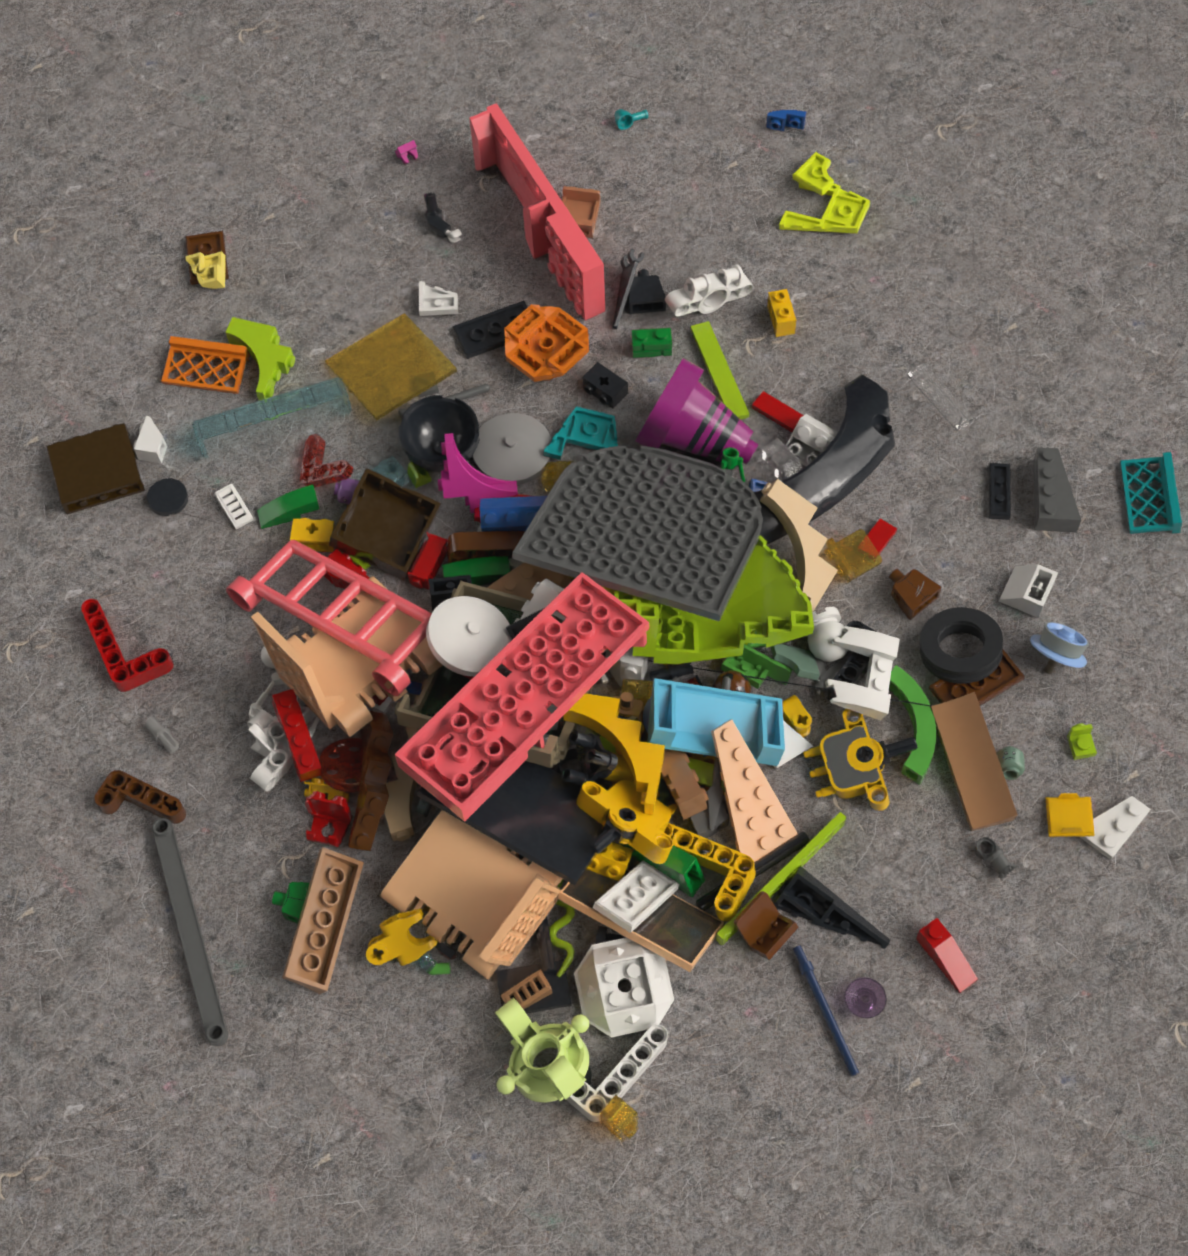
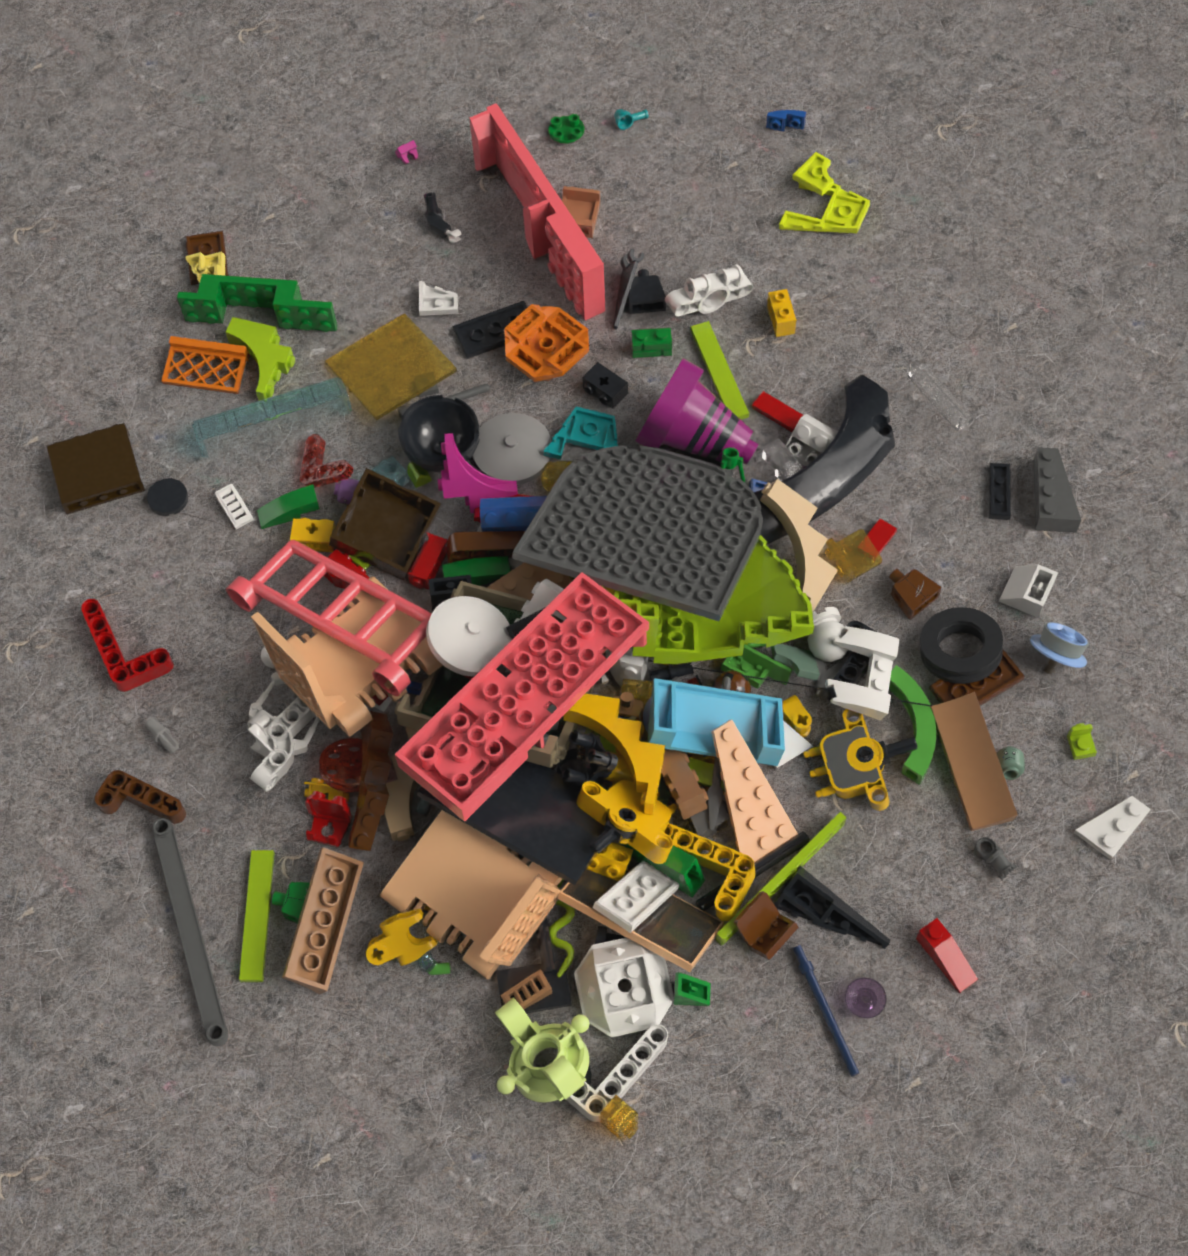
white slope [133,416,167,464] -> none
red arch [272,689,322,782] -> none
black piece [435,941,456,960] -> none
yellow piece [1045,793,1095,837] -> none
teal fence [1120,452,1182,534] -> none
none -> green bracket [177,274,338,332]
none -> lime tile [239,850,275,982]
none -> green dish [548,114,585,144]
none -> green slope [674,972,711,1006]

